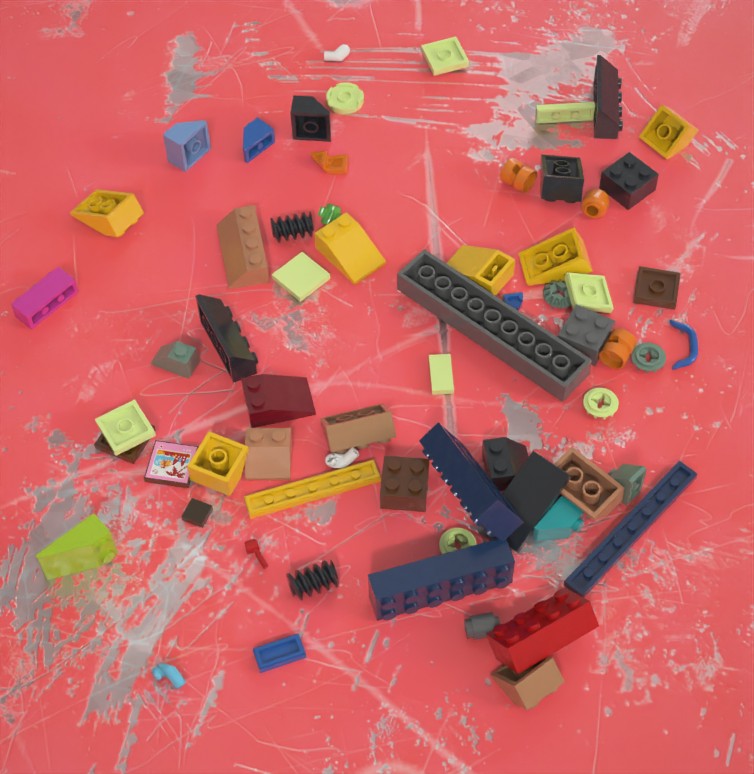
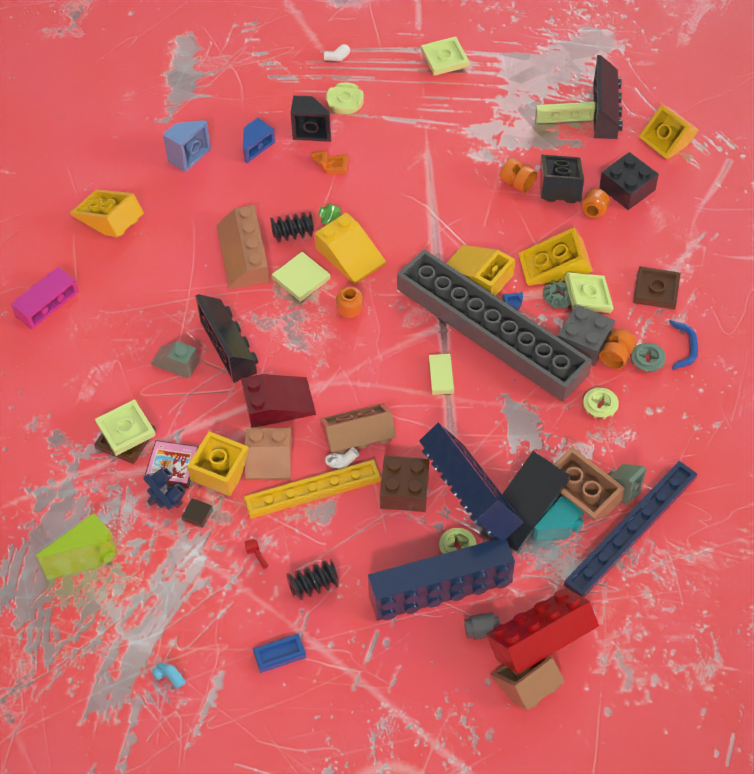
black slope [482,437,529,491] -> none
none -> dark blue hips [143,468,186,510]
none -> orange head [336,287,363,318]

